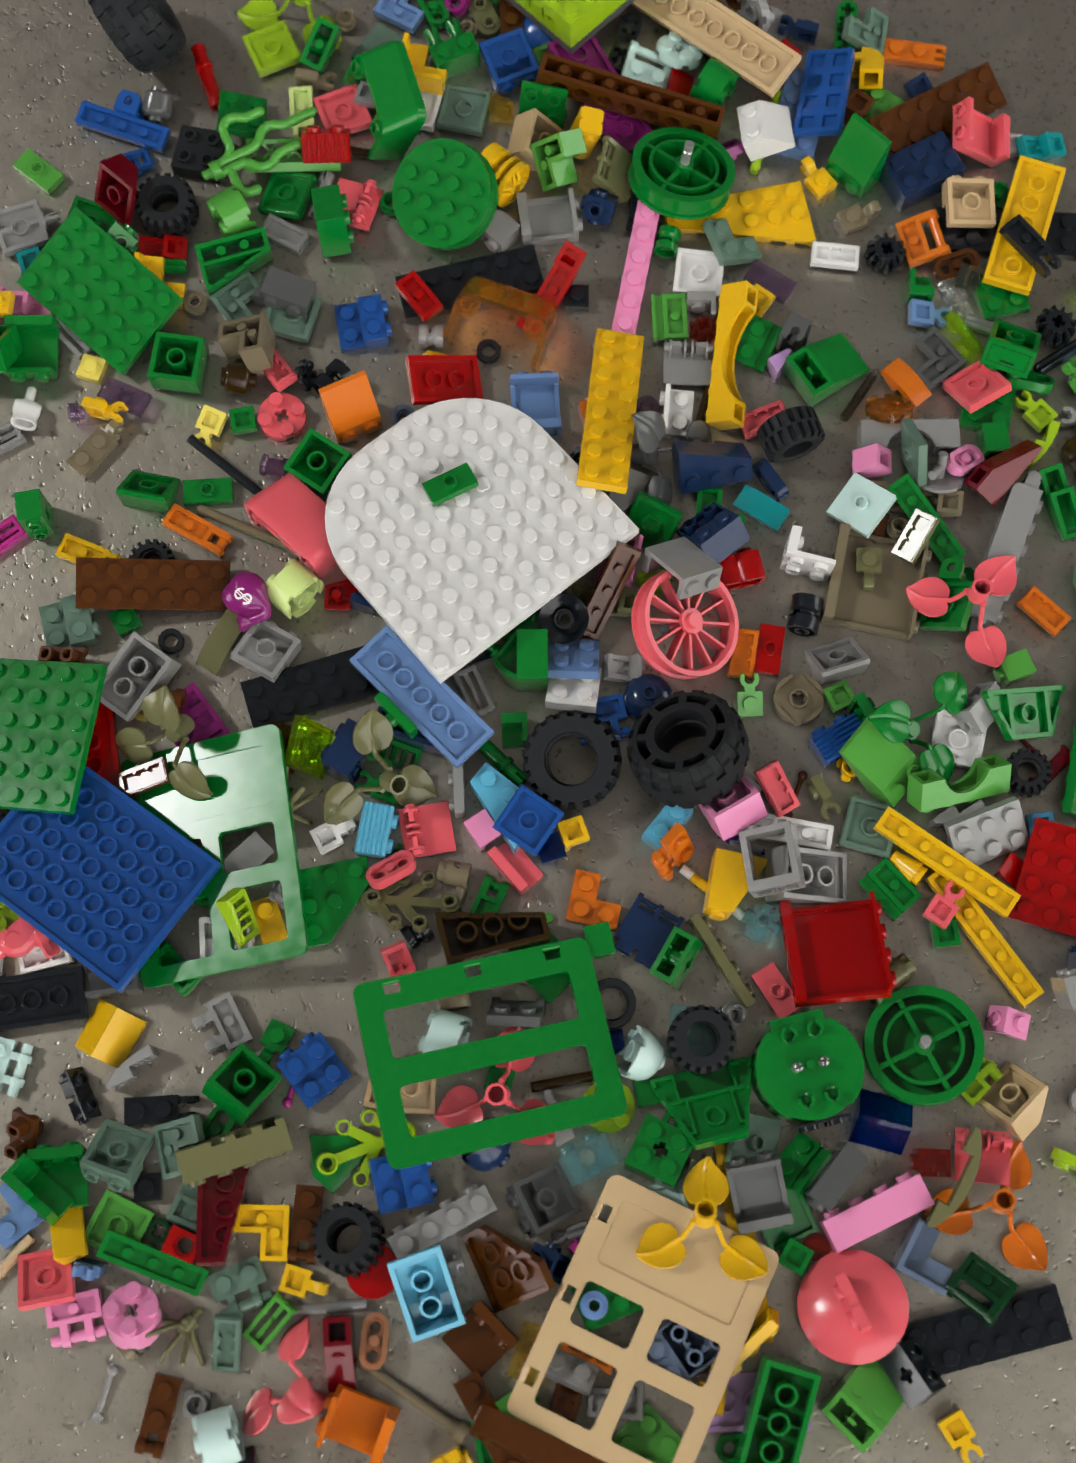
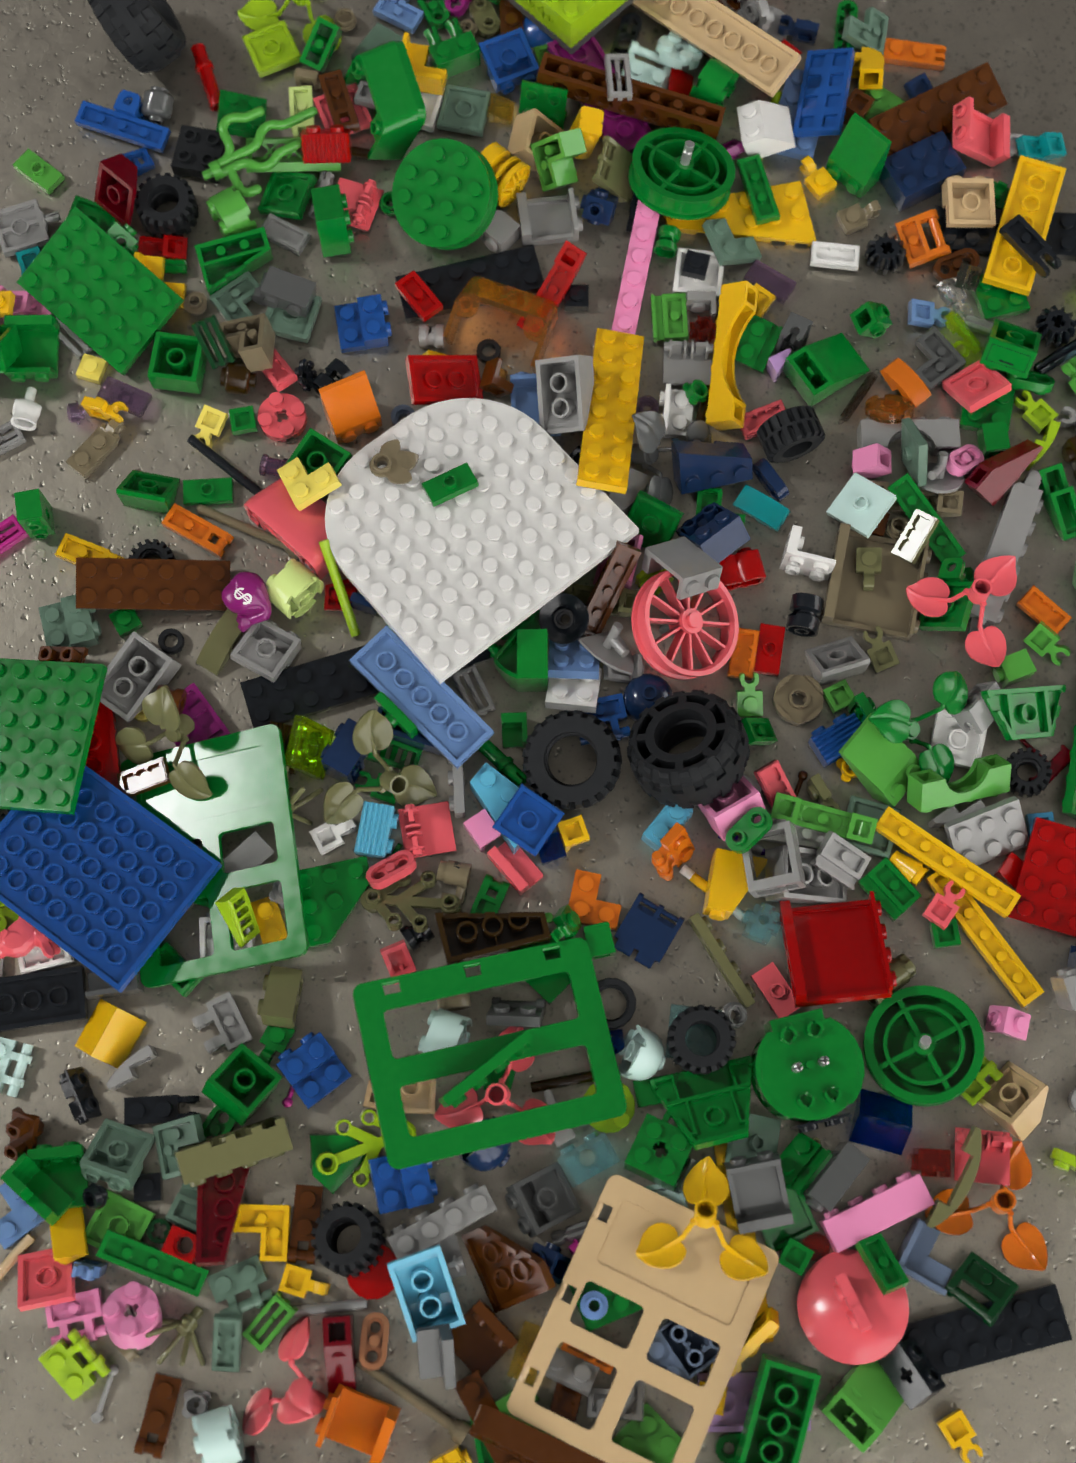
green brick [649,926,704,990] -> none
green panel [906,268,935,304] -> none
none -> lime plate [38,1328,111,1401]
none -> black plate [83,1183,108,1210]
none -> dark green tile [191,314,236,370]
none -> olive brick [257,966,304,1029]
none -> light yellow plate [277,457,342,511]
none -> reddish brown plate [318,69,360,132]
none -> lime bar [319,539,361,637]
none -> dark tan plate [369,439,419,484]
none -> panel [416,1323,456,1390]
none -> green plate [438,1029,534,1108]
none -> reddish brown panel [479,357,514,398]
none -> light grey slope [535,355,594,435]
none -> green plate [550,904,582,943]
none -> light grey shield [578,622,634,676]
none -> light grey tile [604,53,633,101]
none -> black plate [681,250,711,281]
none -> green plate [683,379,708,405]
none -> green plate [726,807,773,854]
none -> green tile [736,154,780,225]
none -> green plate [742,717,778,745]
none -> bright green slope [771,792,878,845]
none -> light grey plate [810,831,871,890]
none -> green brick [850,301,893,338]
none -> green plate [855,1232,910,1295]
none -> olive plate [862,626,900,674]
none -> bright green plate [1023,621,1071,666]

